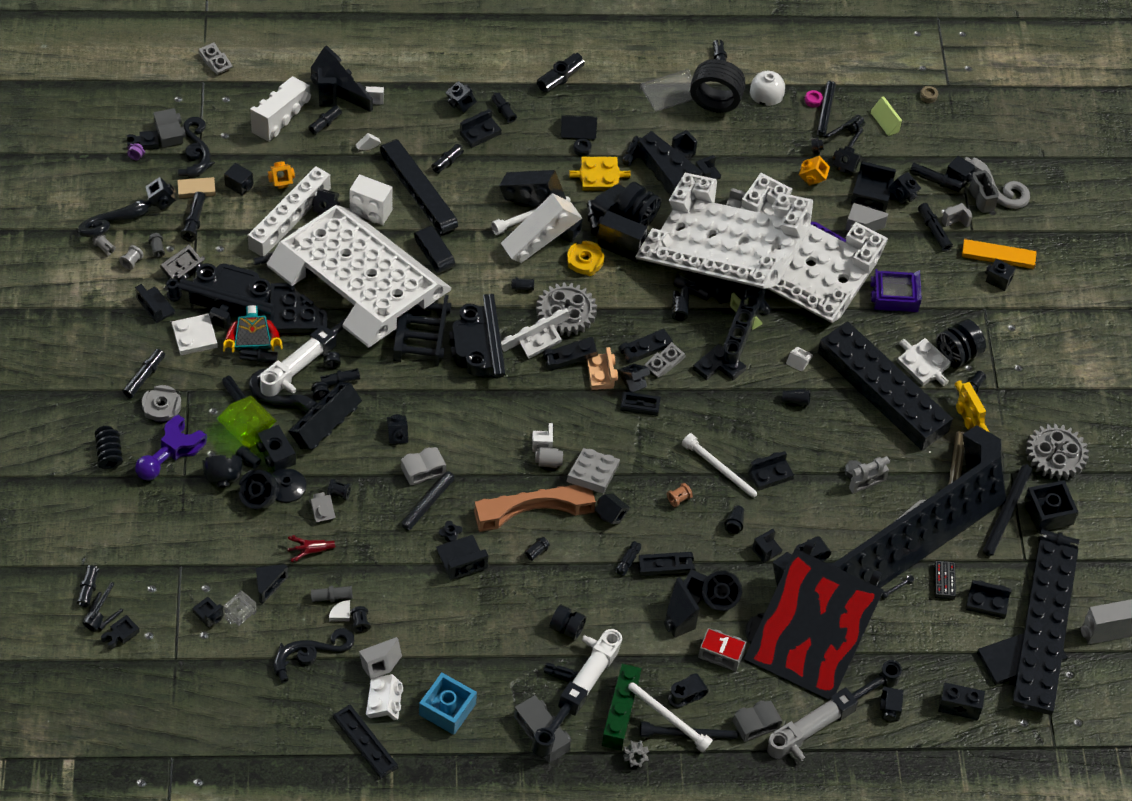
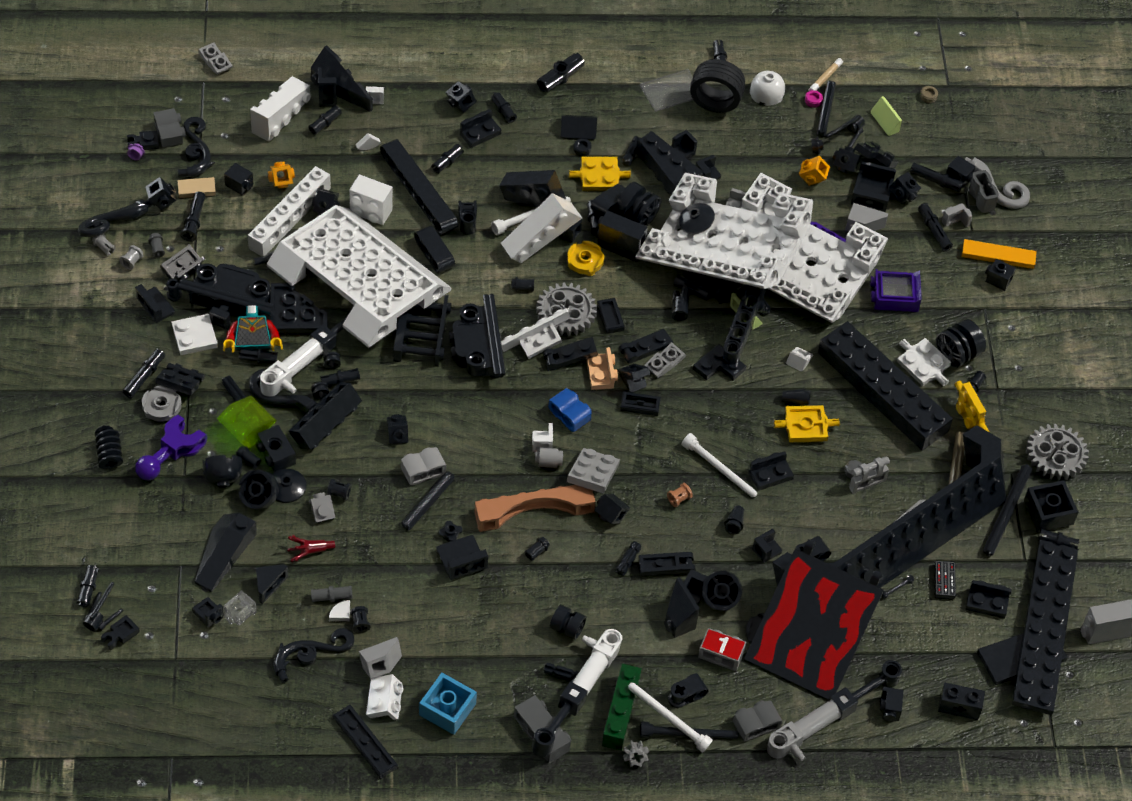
none -> black plate [156,363,205,396]
none -> black wedge [195,513,257,592]
none -> black piece [458,200,477,235]
none -> blue brick [548,388,592,432]
none -> black tile [597,298,625,334]
none -> black dish [679,203,715,234]
none -> yellow plate [774,405,840,442]
none -> tan bar [808,58,843,91]
none -> black plate [854,141,899,168]

